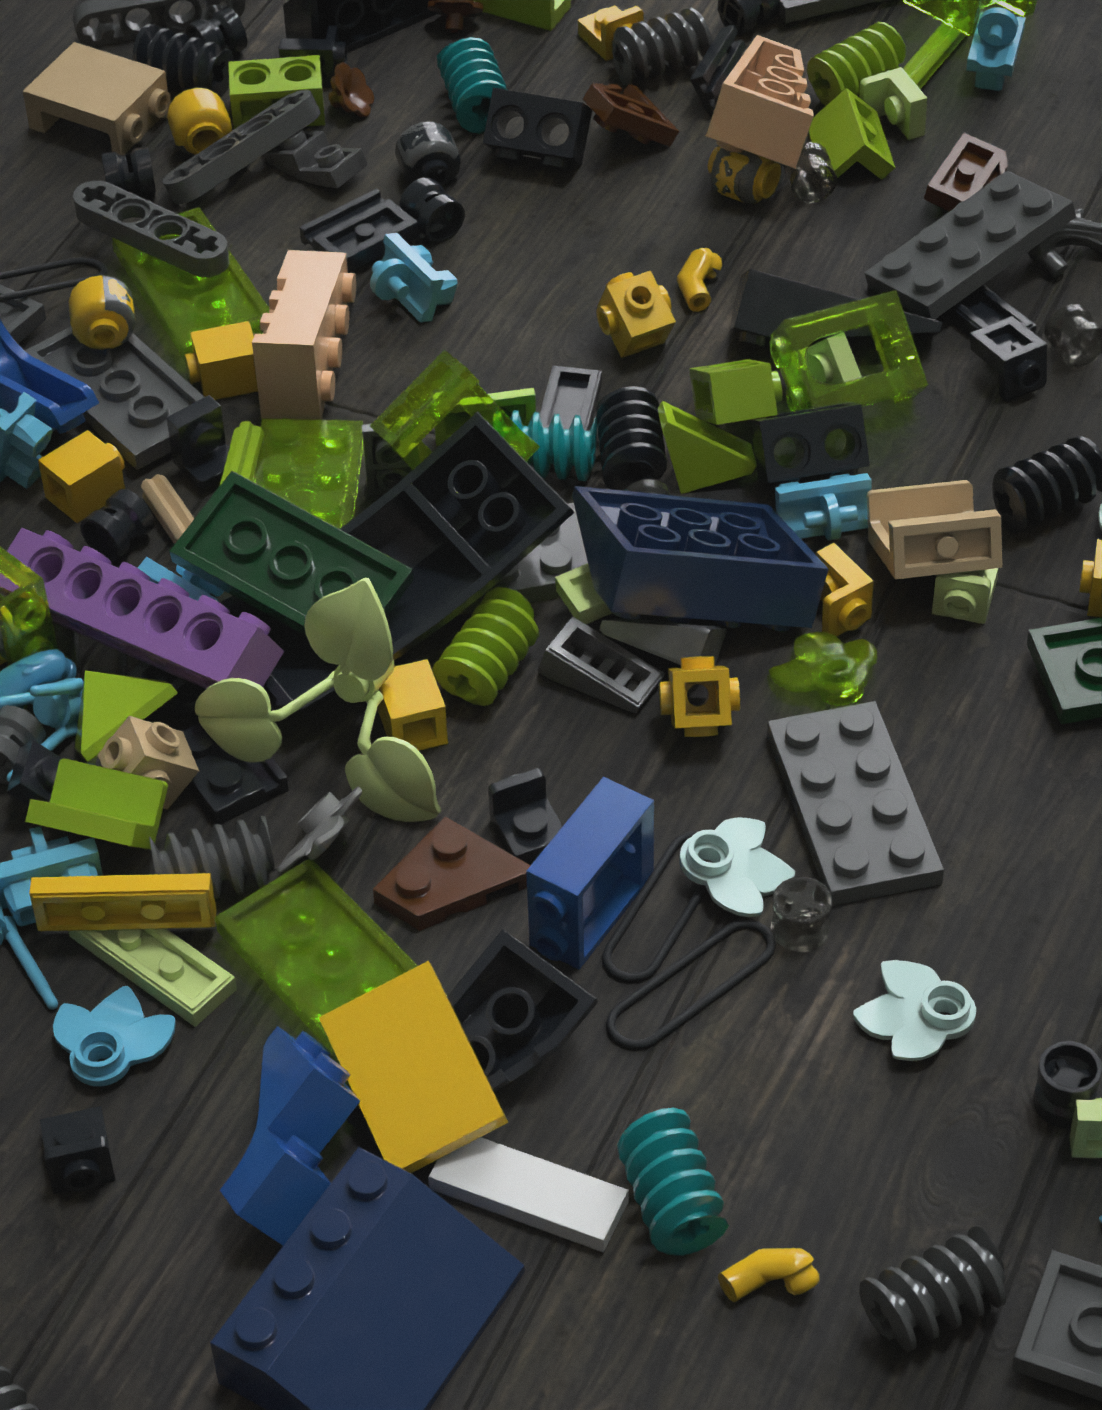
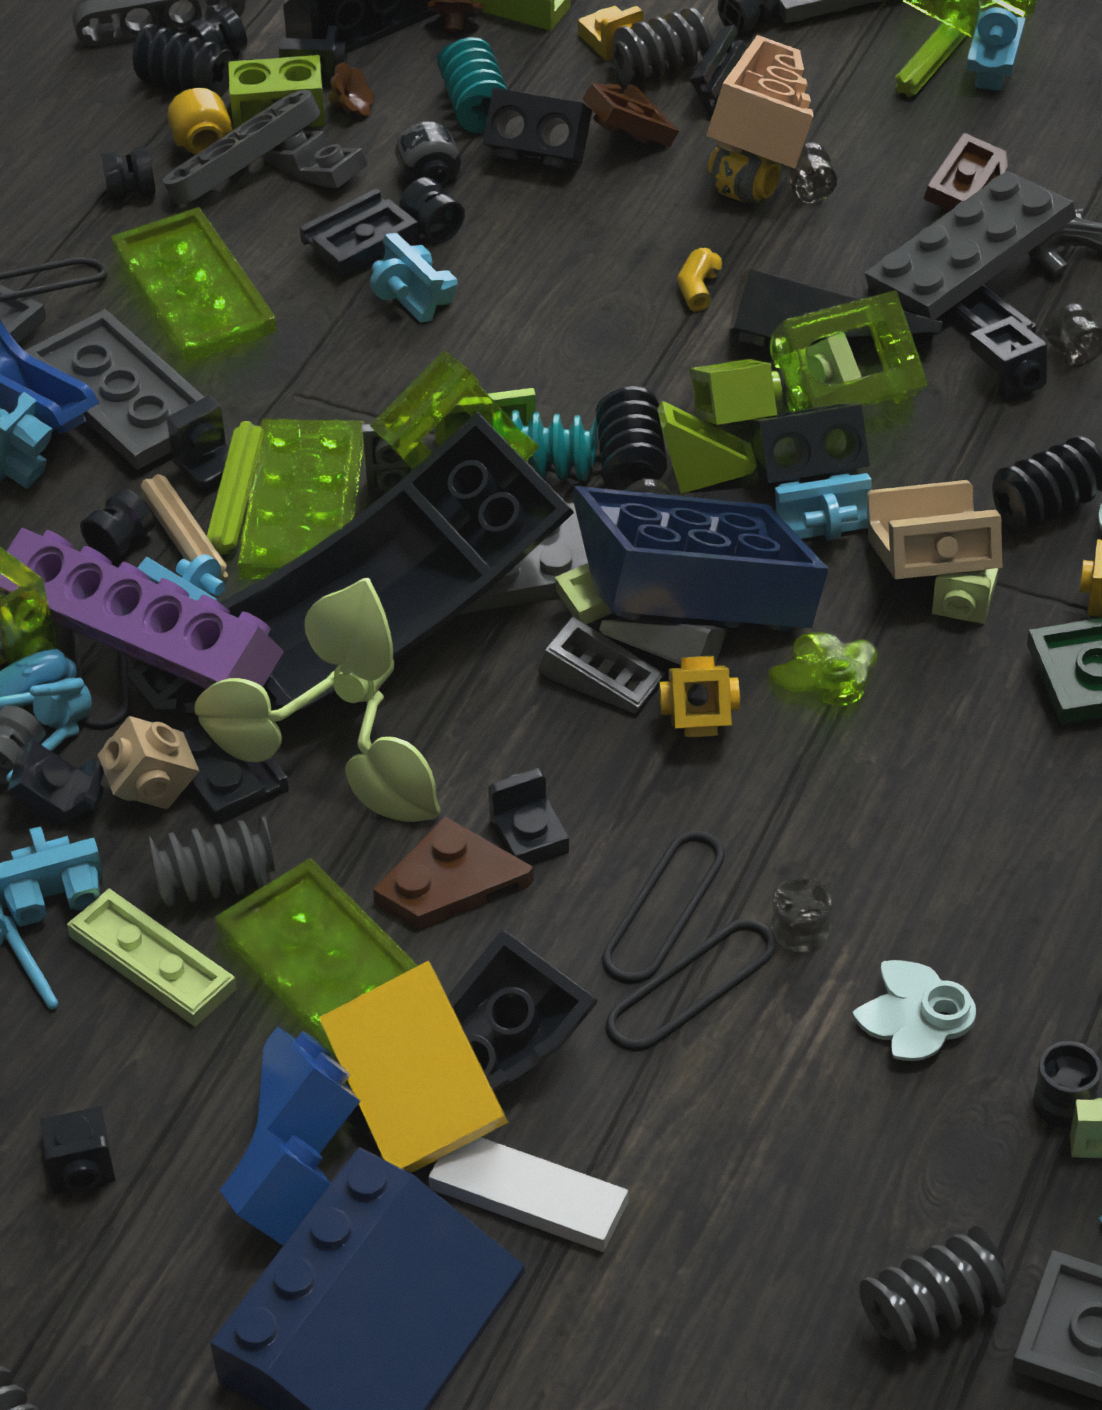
tan panel [23,42,171,155] -> none
lime panel [25,758,168,850] -> none
yellow tile [29,873,217,931] -> none
yellow brick [38,430,125,523] -> none
medium azure plate [53,986,176,1086] -> none
yellow head [69,275,136,350] -> none
dark grey beam [73,181,230,277] -> none
lime slope [74,670,178,762] -> none
dark green plate [169,471,414,637] -> none
yellow brick [184,321,258,400] -> none
light nougat wedge [252,250,356,421] -> none
light grey plate [276,786,362,874] -> none
yellow brick [377,659,448,751] -> none
lime piece [432,587,539,706] -> none
blue window [526,777,654,970] -> none
tile [540,366,602,431] -> none
yellow brick [596,270,676,358] -> none
teal piece [617,1108,729,1255] -> none
light aqua plate [679,817,795,917] -> none
yellow arm [718,1248,820,1302] -> none
plate [767,701,944,906] -> none
lime piece [807,22,906,106] -> none
lime panel [809,88,895,183] -> none
yellow bracket [816,543,873,639] -> none
yellowish green bracket [859,67,927,140] -> none

